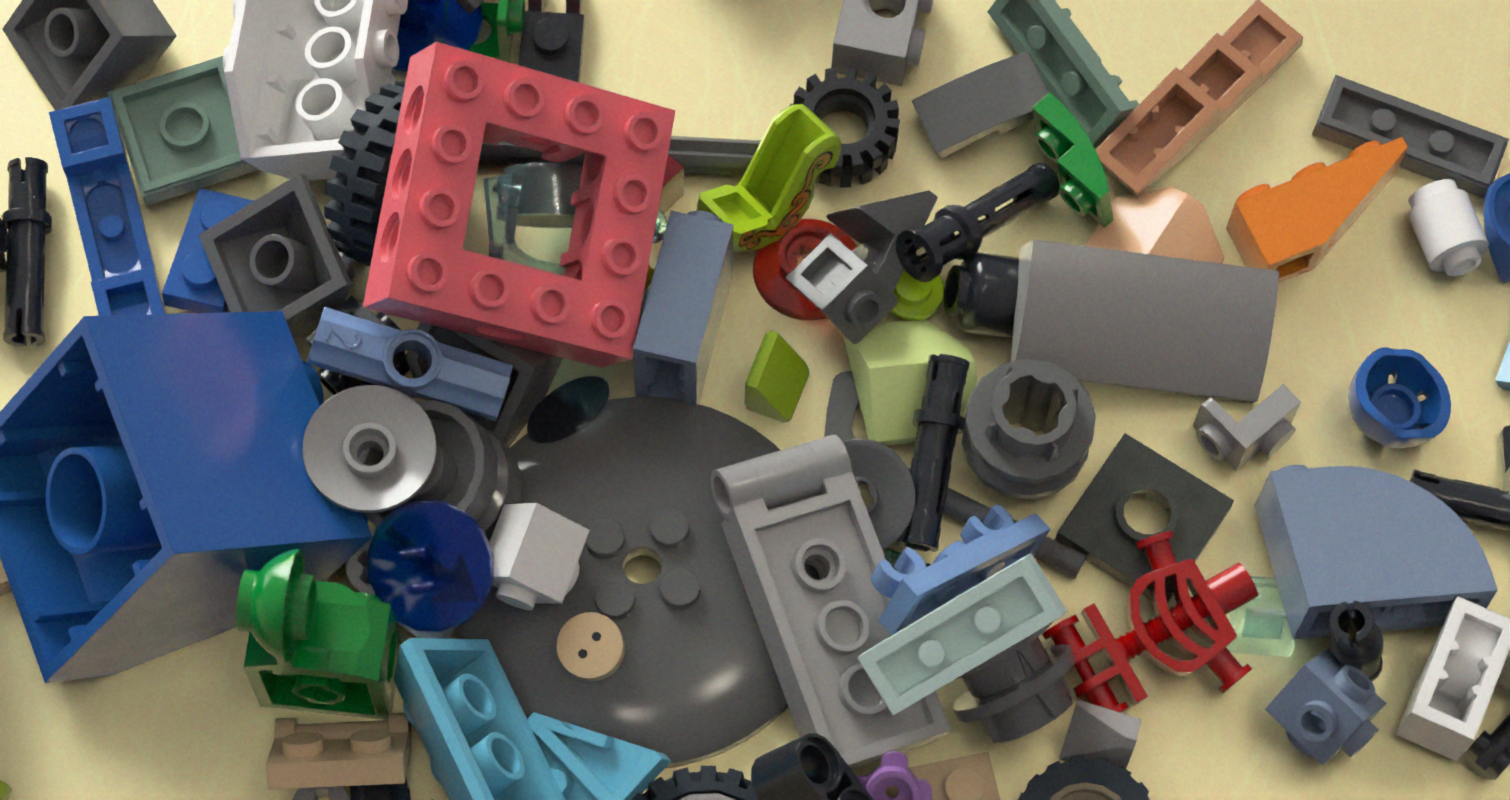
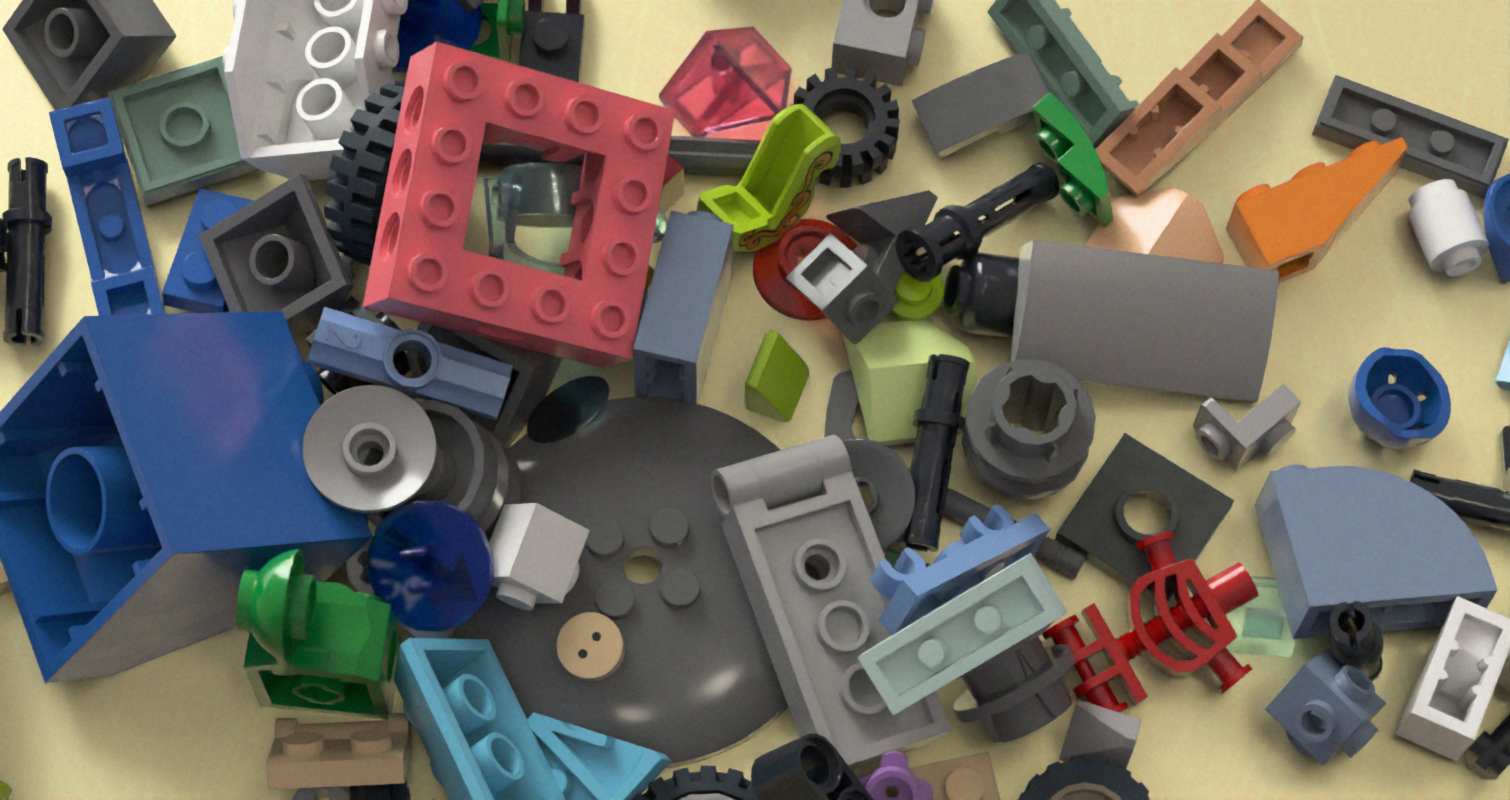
none -> clear pink slope [659,26,792,137]

